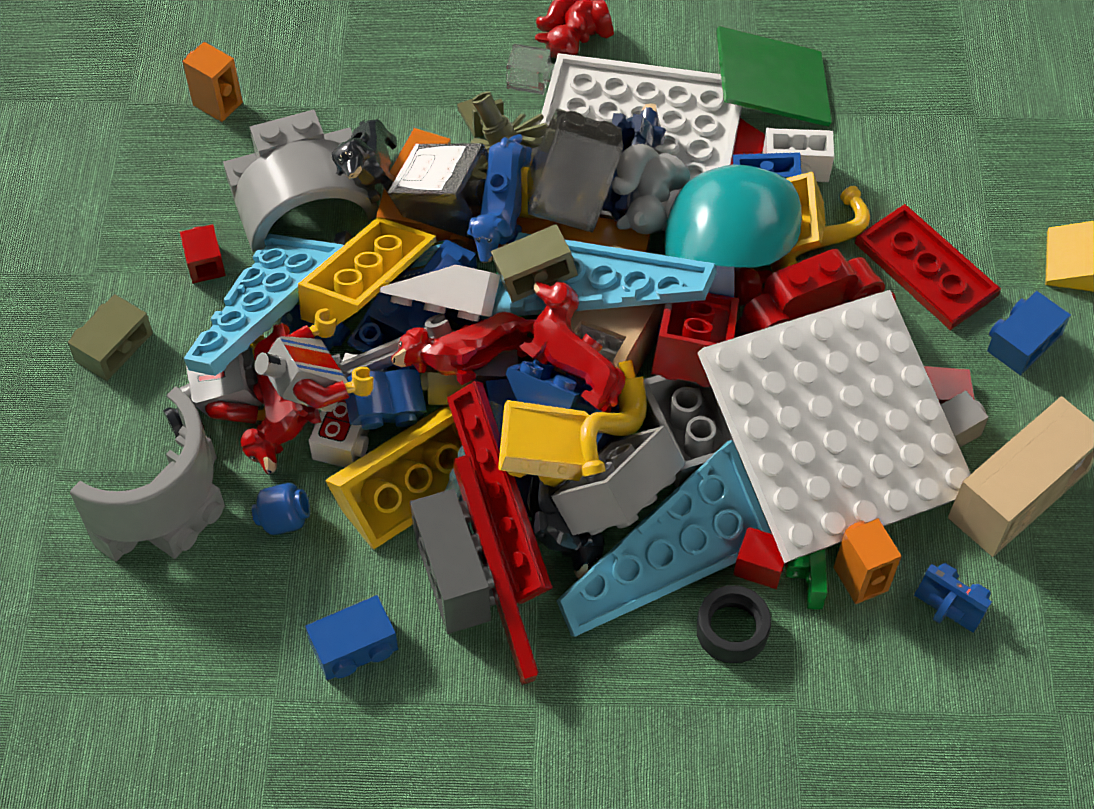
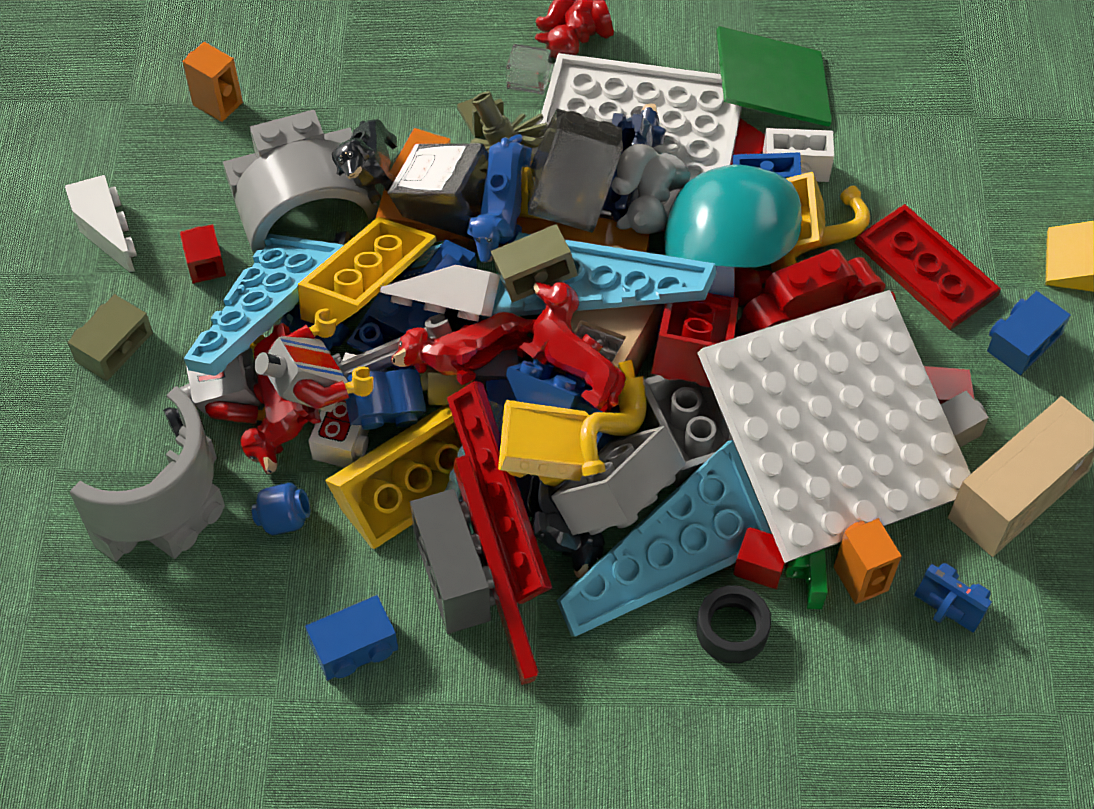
none -> white slope [65,175,137,272]

